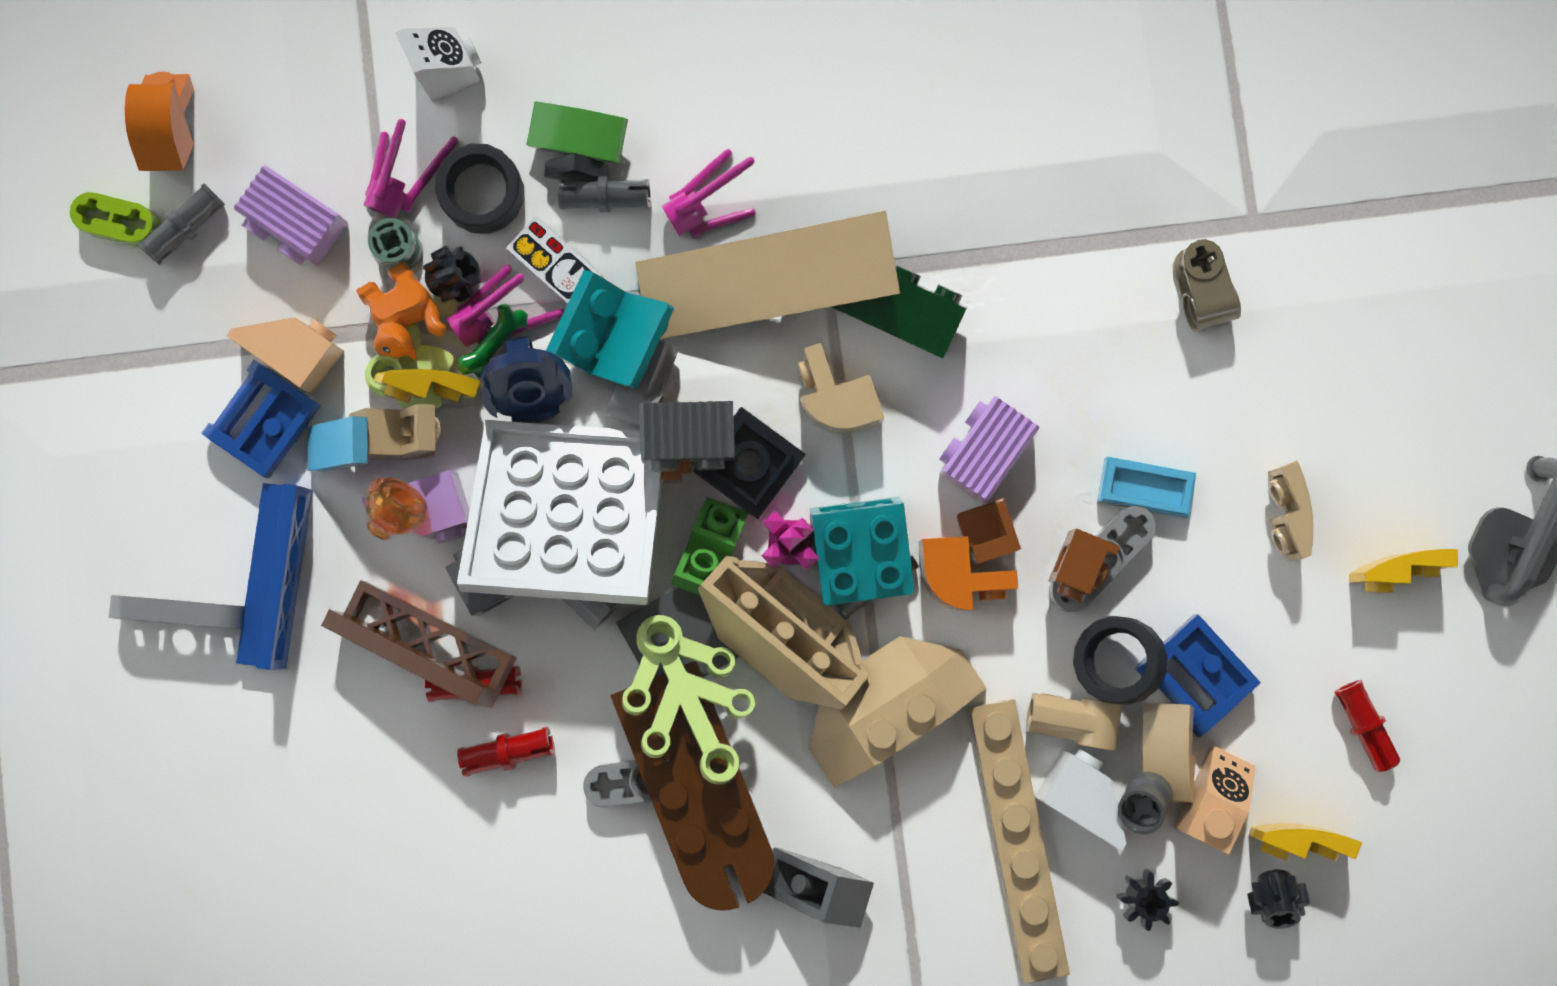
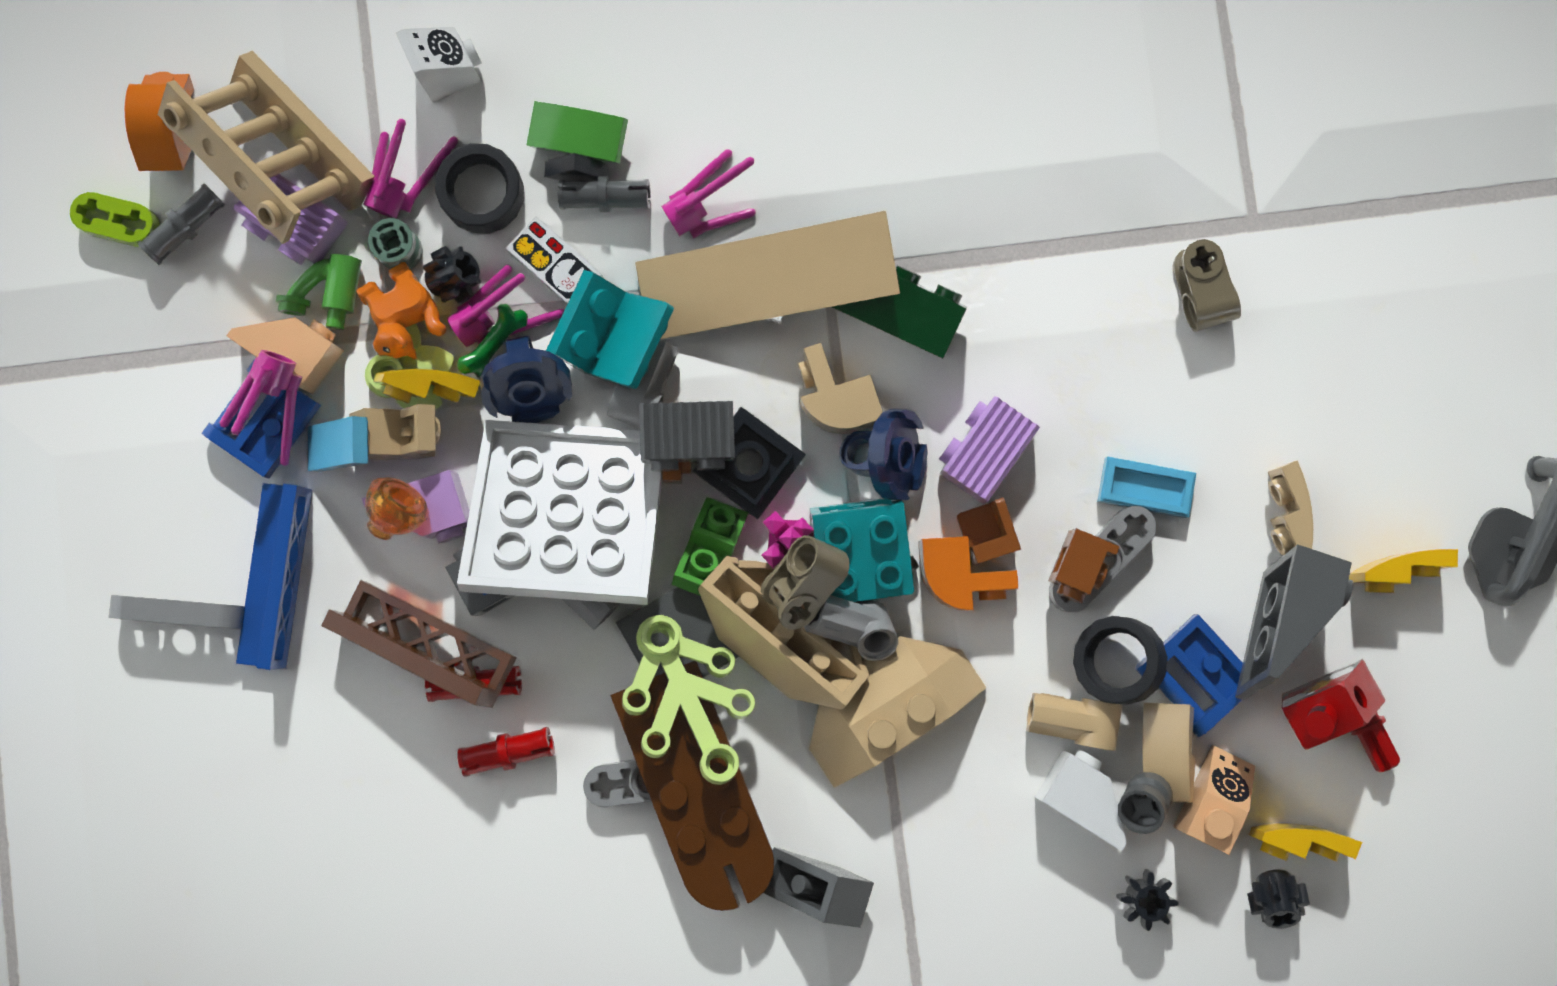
tan plate [968,699,1070,983] -> none
none -> tan fence [157,51,375,244]
none -> dark pink plant [219,350,302,466]
none -> bright green plant [276,254,362,330]
none -> dark tan piece [761,535,849,630]
none -> light grey piece [804,595,898,661]
none -> dark blue tile [839,409,928,501]
none -> dark grey slope [1235,544,1353,700]
none -> red torso [1281,659,1386,750]

